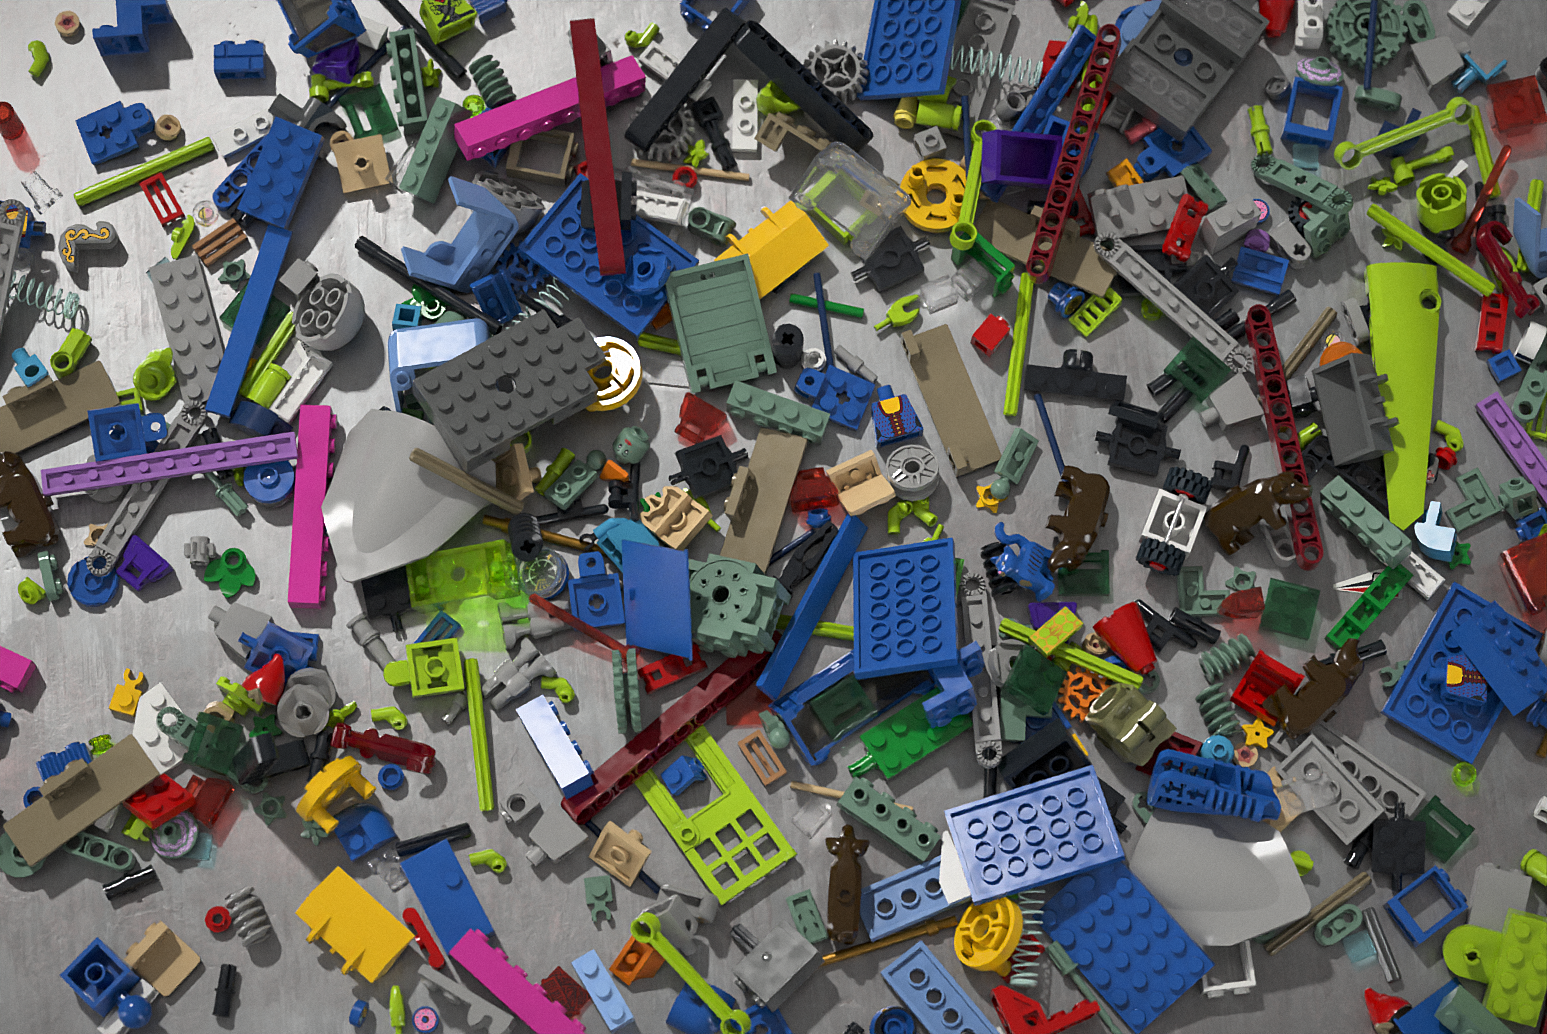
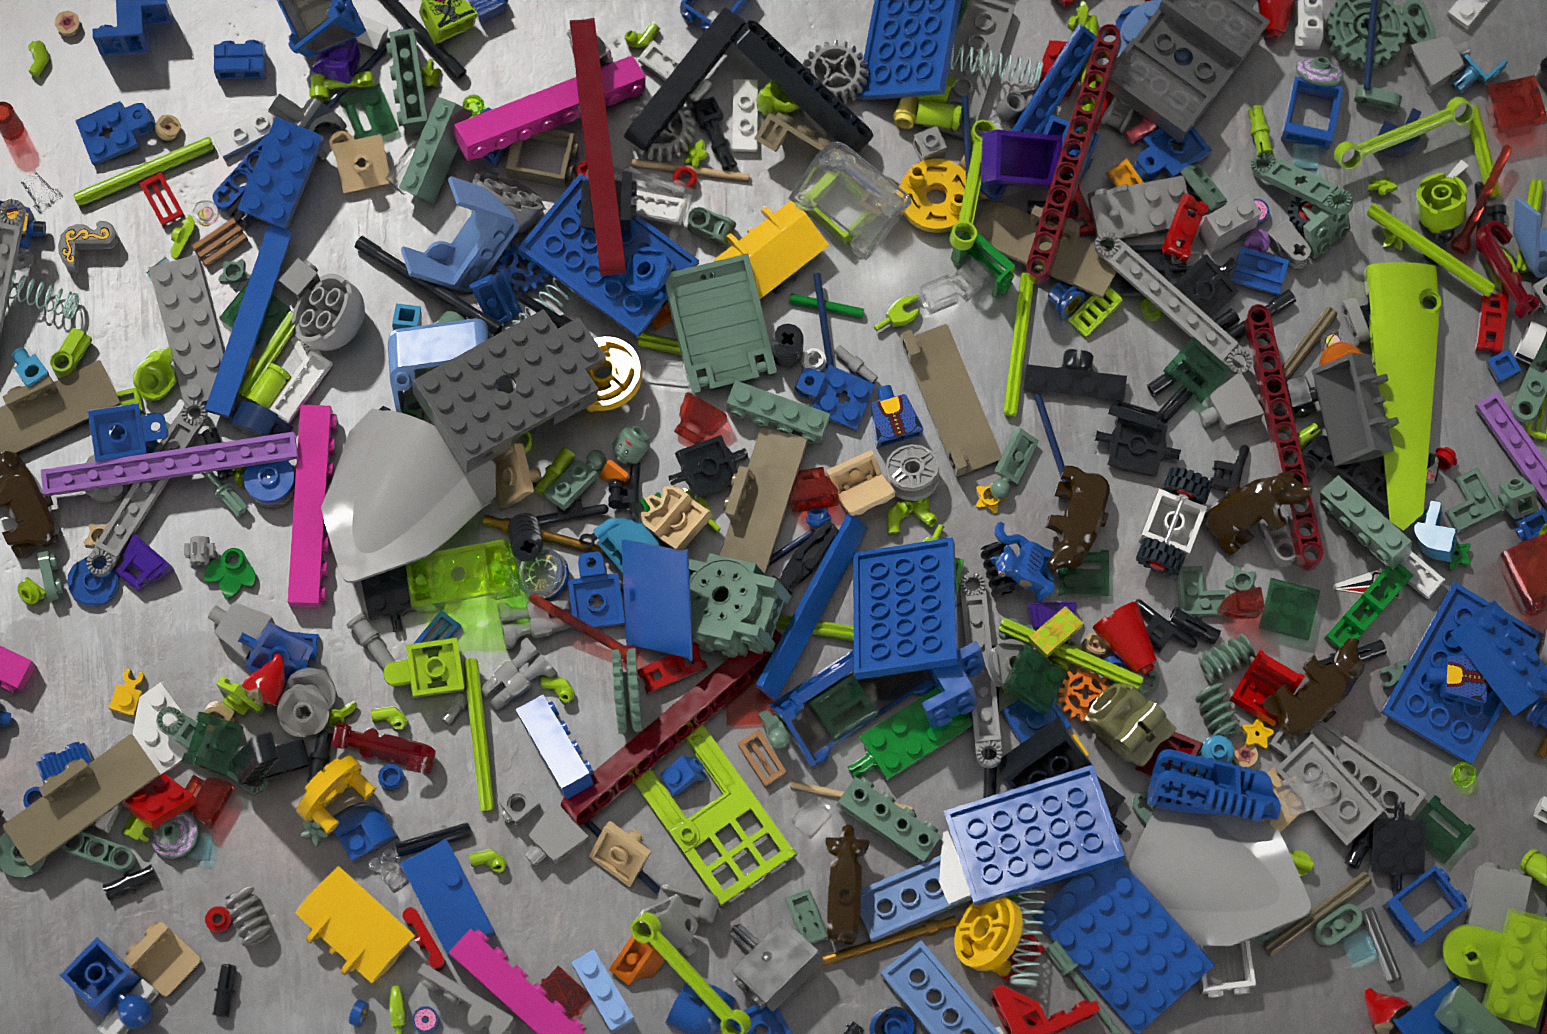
clear neon green bush [88,734,114,755] -> none
green plate [249,714,283,738] -> none
sand green plate [254,792,287,825] -> none
green plate [402,284,450,322] -> none
dark tan axle [409,448,524,515] -> none
sand green piece [468,54,517,109] -> none
sand green plate [584,875,613,923] -> none
black plate [850,226,930,292] -> none
red brick [970,313,1010,358] -> none
sand green tile [999,689,1053,742] -> none
flat silver tile [1265,75,1292,100] -> none
lime brick [1390,146,1455,187] -> none
lime arm [1433,419,1464,452] -> none

